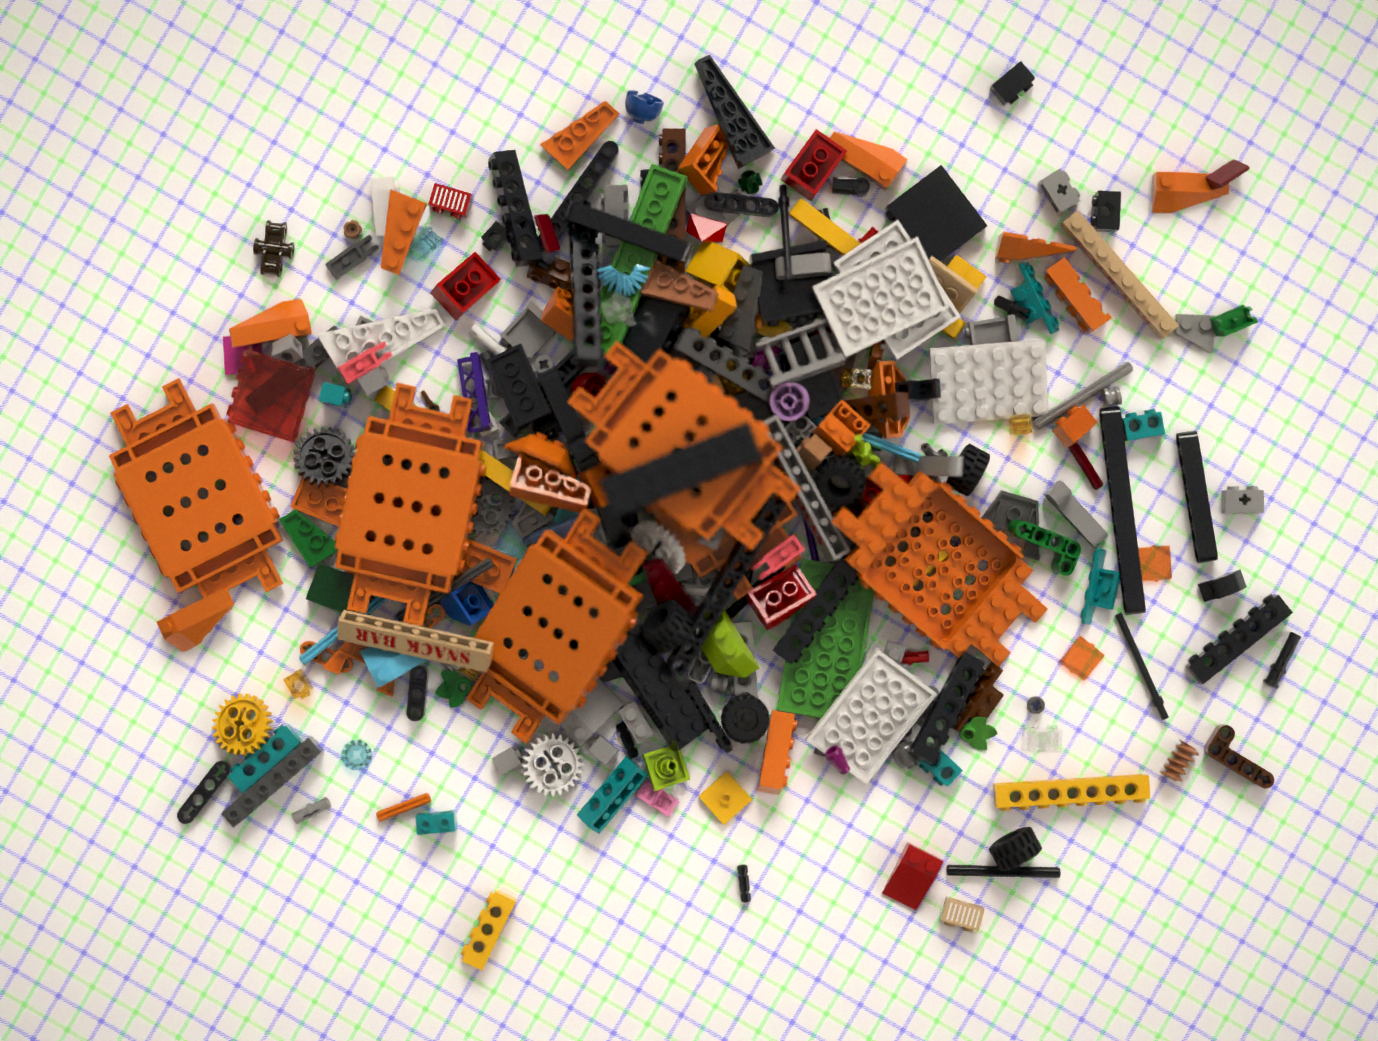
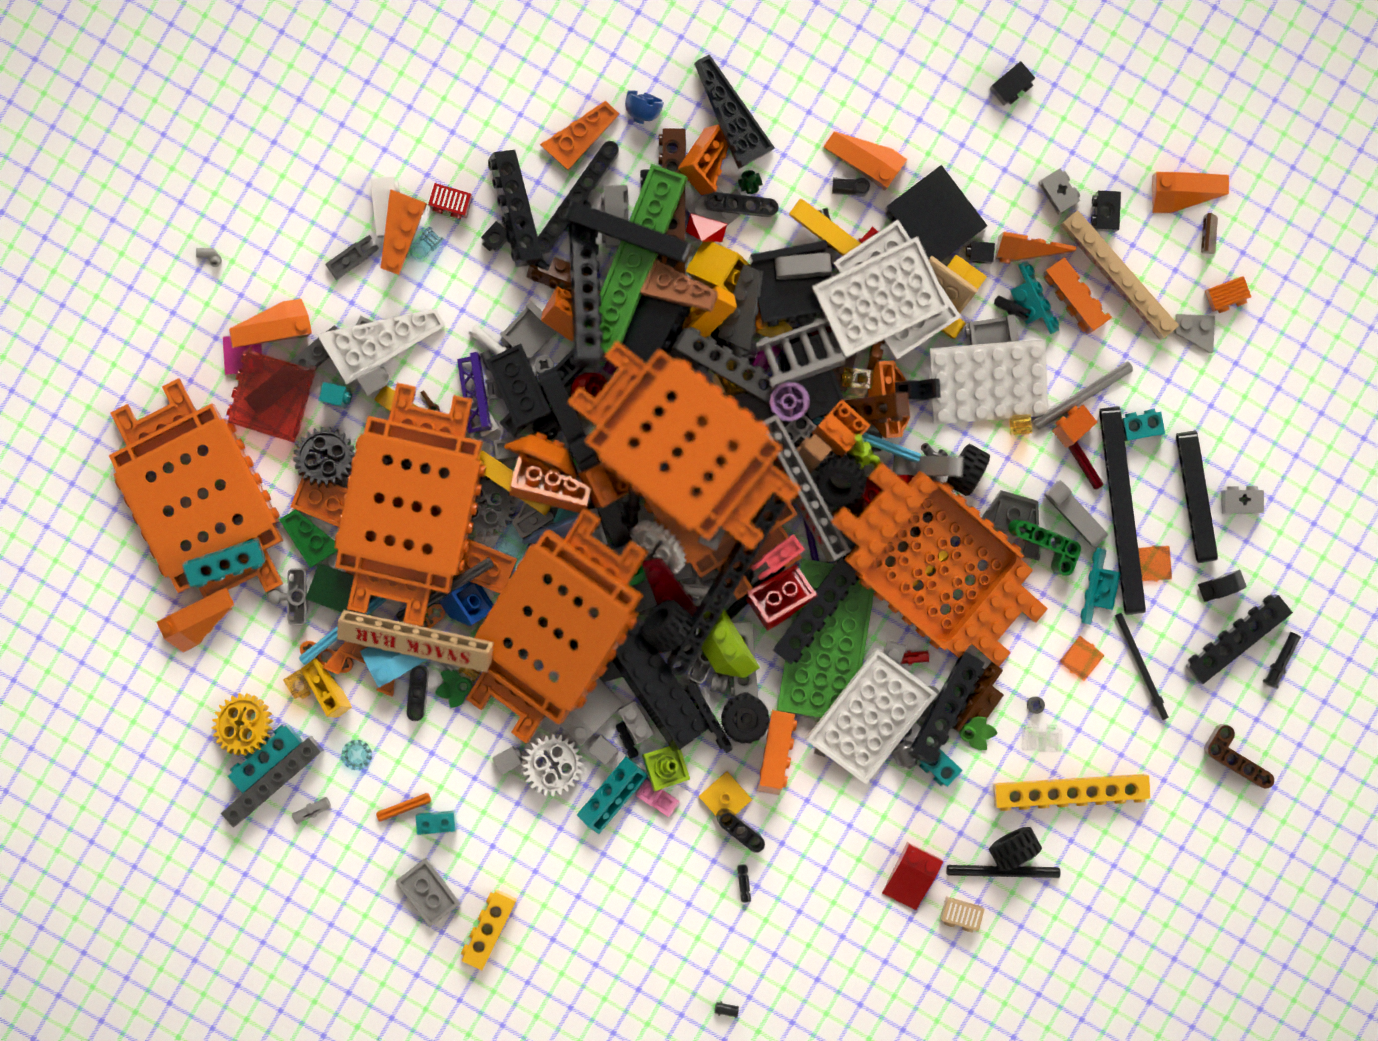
black beam [177,760,231,824] -> none
dark brown axle [253,220,295,277] -> none
light grey brick [271,333,303,368] -> none
coral hinge [337,341,393,384] -> none
medium nougat plate [343,220,362,239] -> none
red slope [430,252,501,321] -> none
dark red slope [534,214,560,254] -> none
medium azure hair [597,265,650,297] -> none
black brick [599,422,763,518] -> none
clear brick [600,292,636,327] -> none
black bar [778,185,792,283] -> none
red slope [780,129,847,201] -> none
magenta cone [825,745,850,774] -> none
light grey wheel [1102,386,1122,407] -> none
nougat piece [1159,739,1199,782] -> none
dark red slope [1206,159,1250,190] -> none
green hinge [1210,305,1258,337] -> none
none -> teal brick [182,538,266,588]
none -> light grey arm [196,248,222,267]
none -> light grey piece [267,568,307,625]
none -> yellow slope [301,658,352,718]
none -> light grey plate [395,857,461,927]
none -> black pin [714,1001,739,1018]
none -> black beam [716,808,765,853]
none -> black brick [966,241,995,264]
none -> slope [1201,213,1218,254]
none -> orange brick [1205,276,1252,314]

